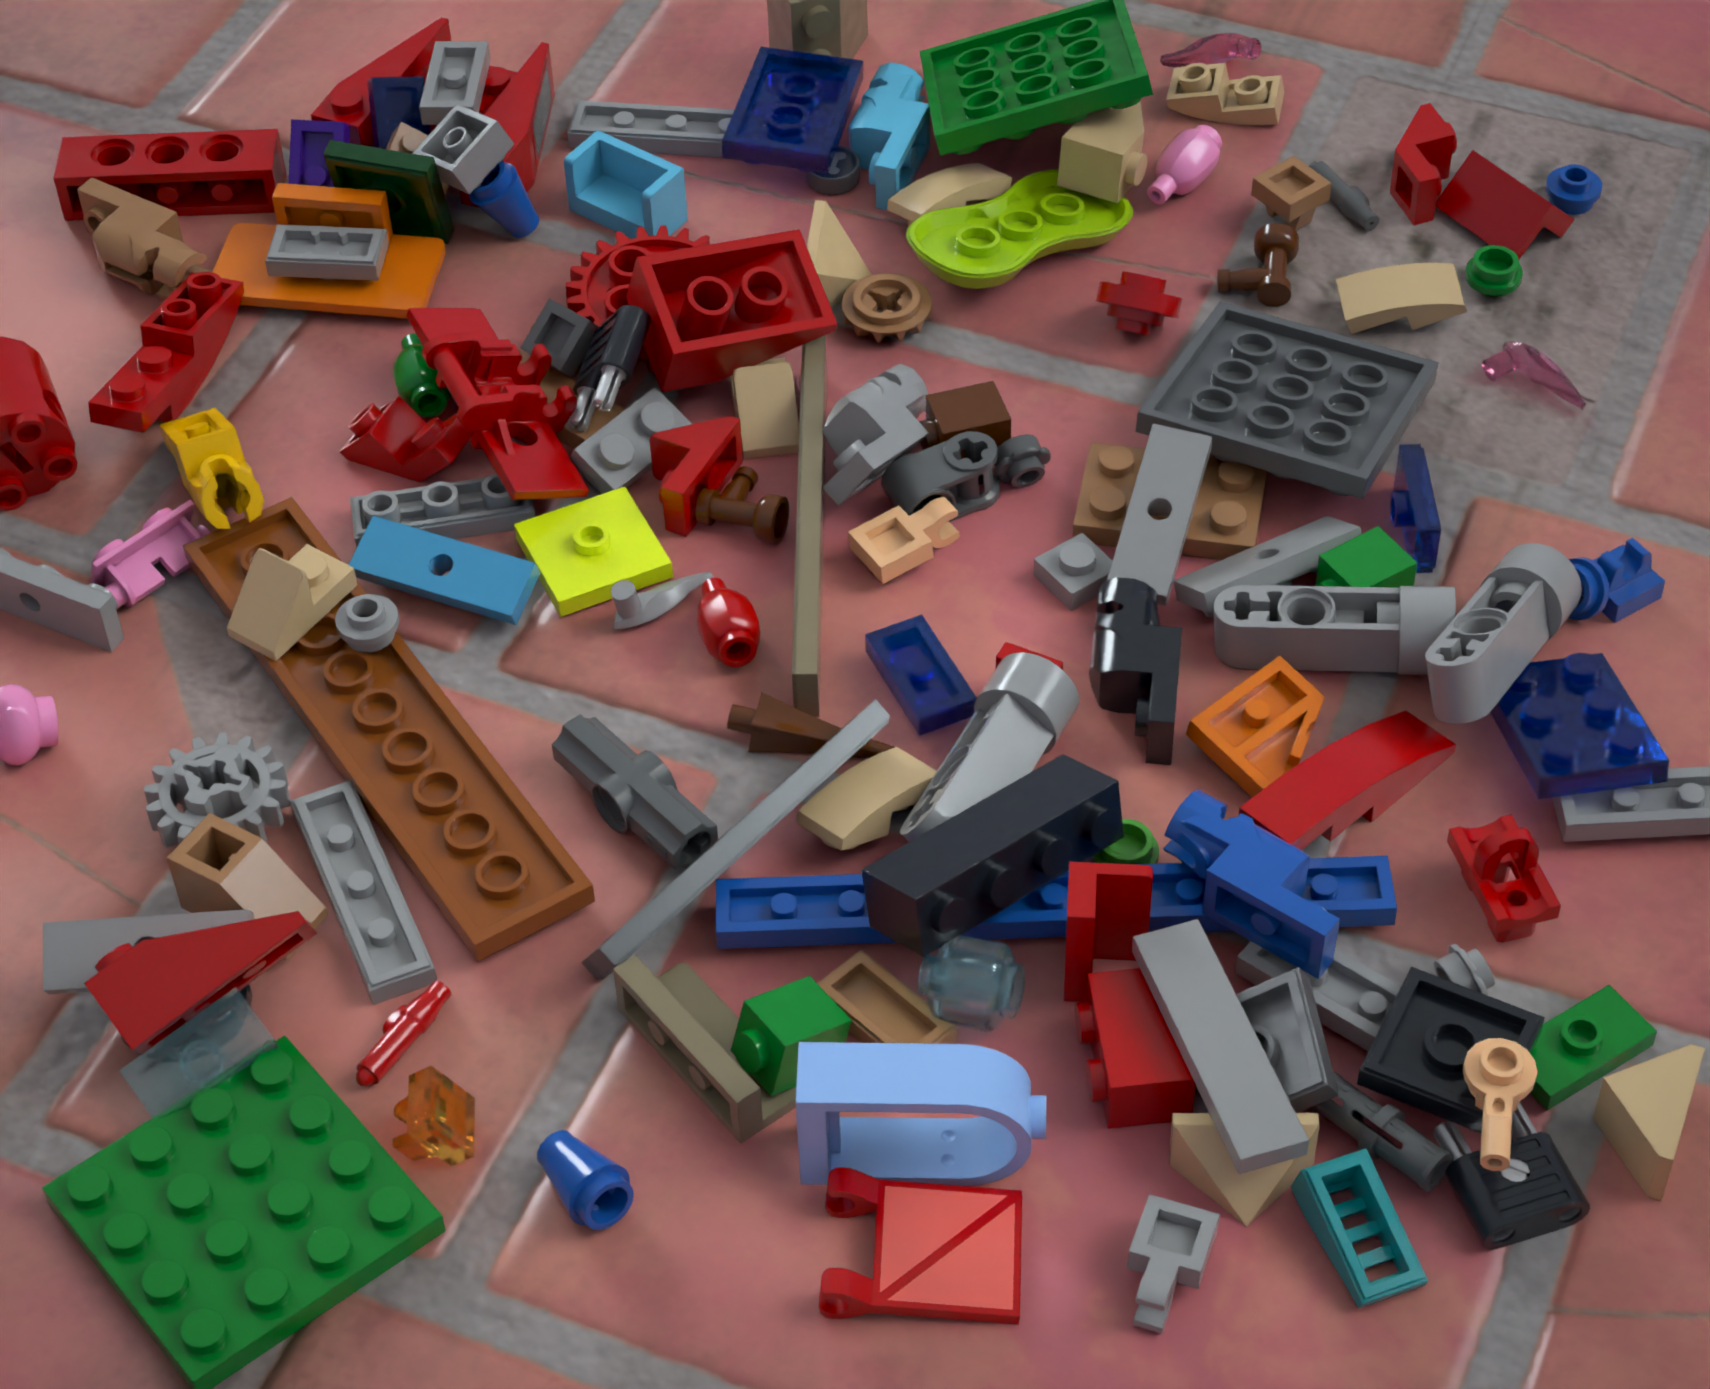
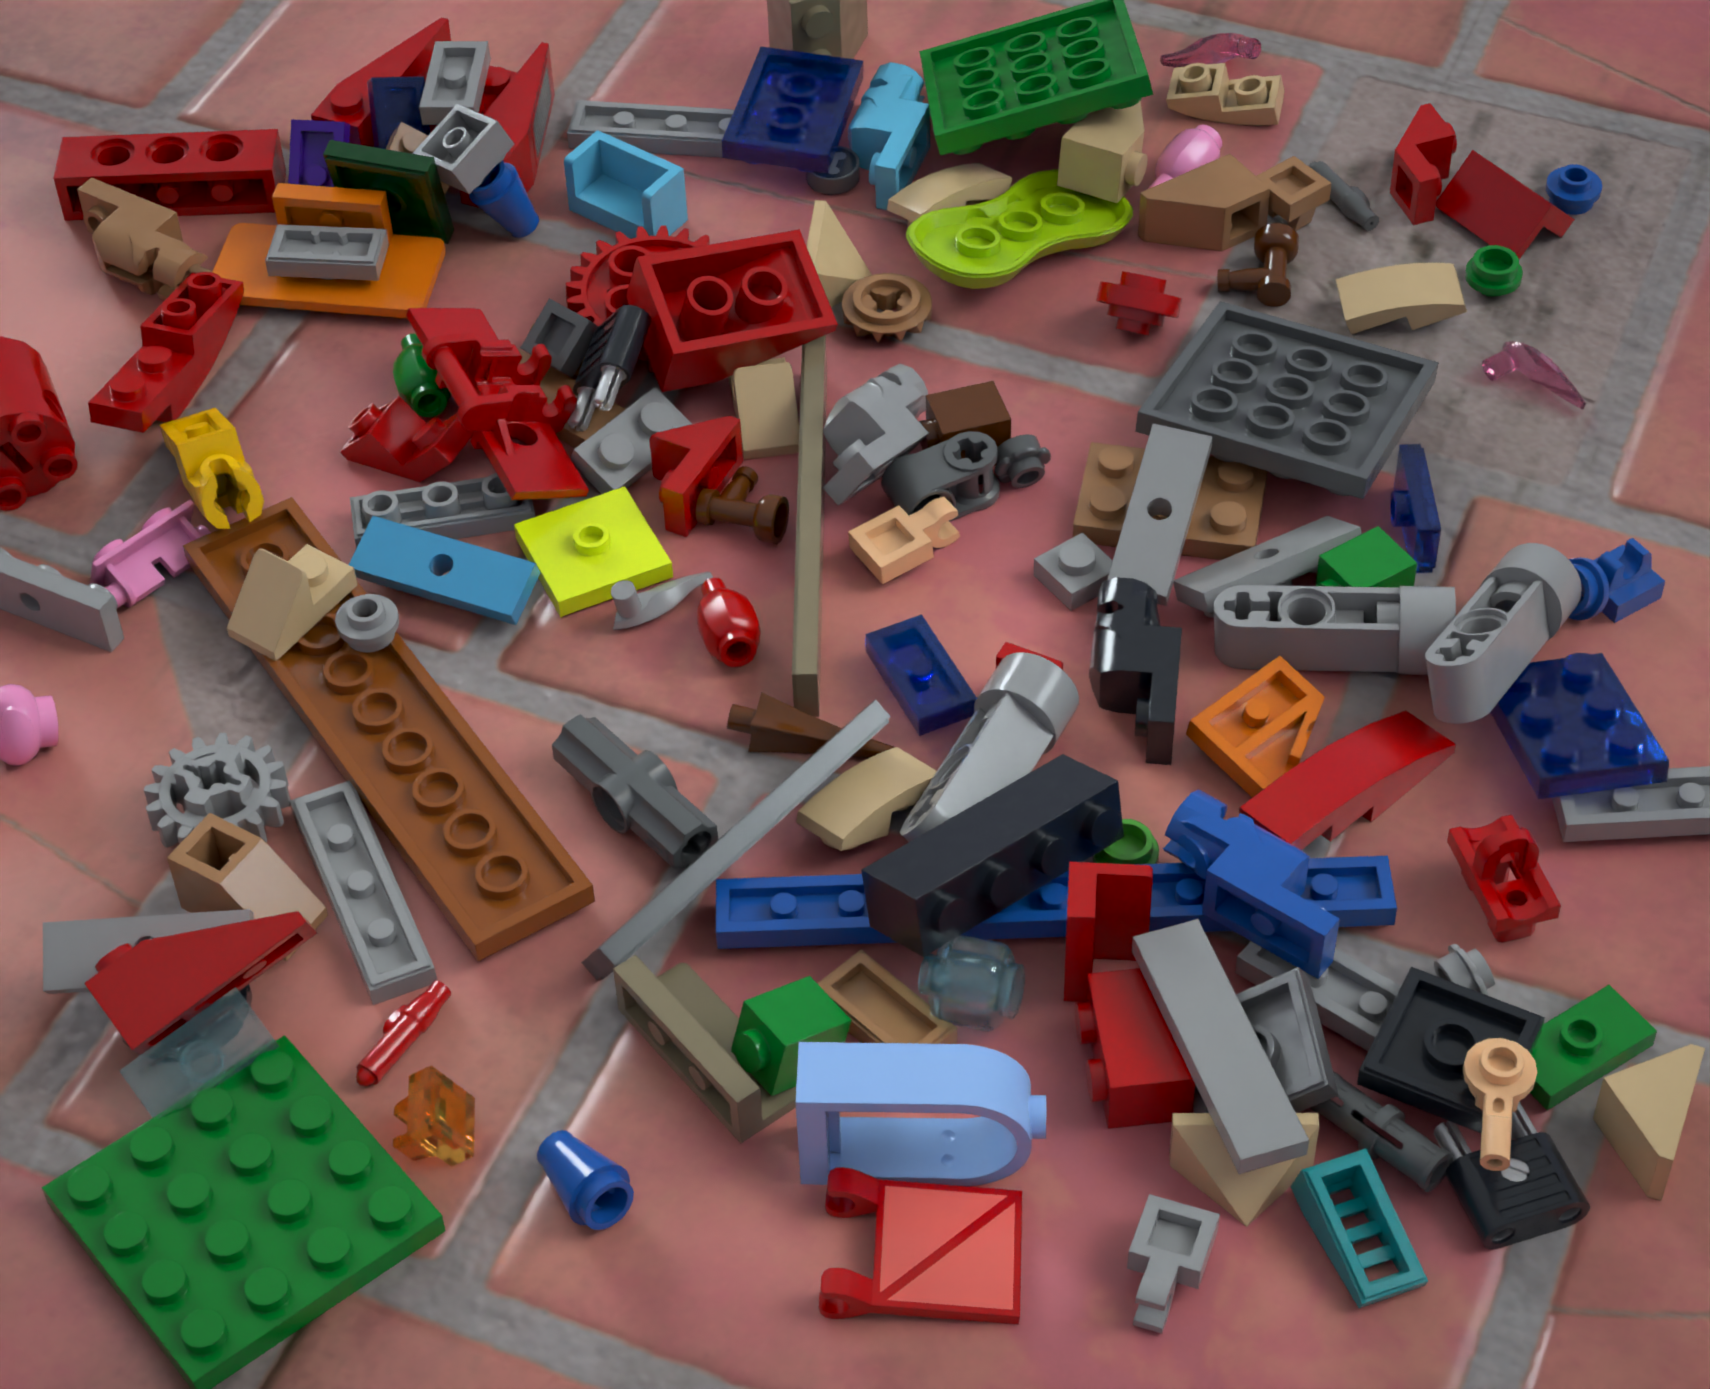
none -> medium nougat slope [1138,154,1270,251]

